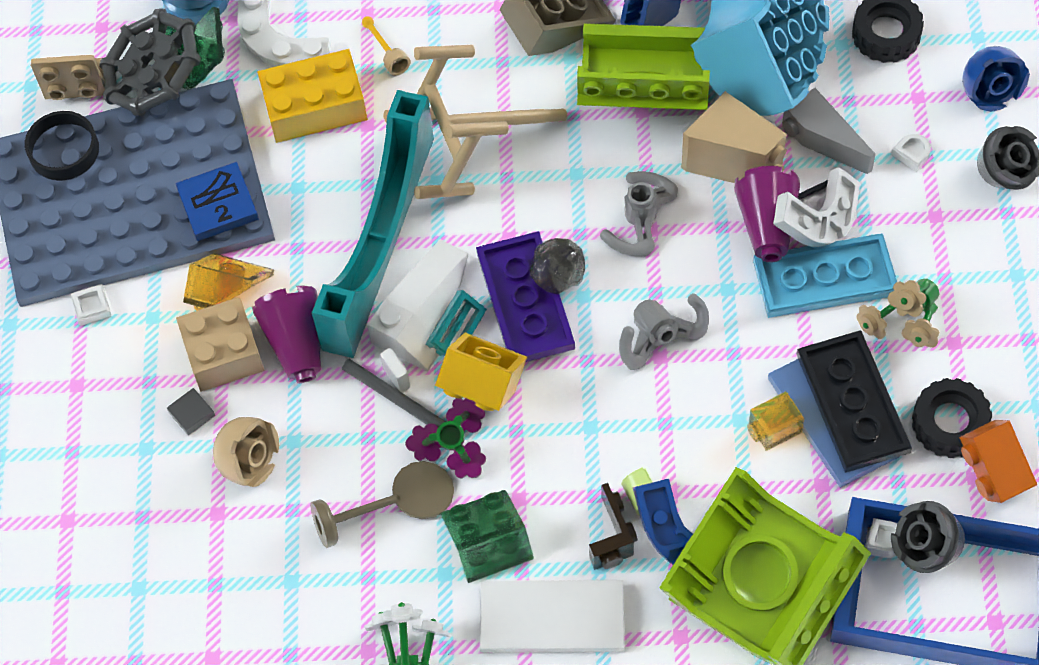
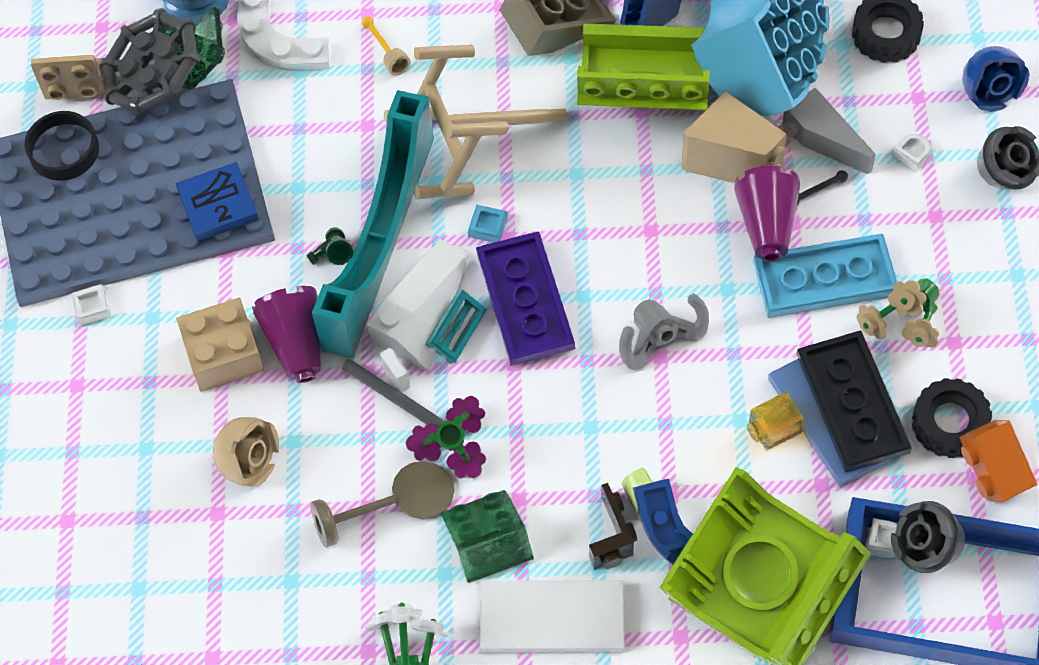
dark grey tile [166,388,215,436] -> none
clear yellow slope [183,254,275,311] -> none
yellow brick [257,48,368,143] -> none
yellow brick [435,332,527,411] -> none
clear smoke piece [529,238,585,294] -> none
light grey piece [600,171,678,257] -> none
white plate [773,167,860,247] -> none
none -> dark green piece [306,227,353,265]
none -> medium azure tile [467,204,508,243]

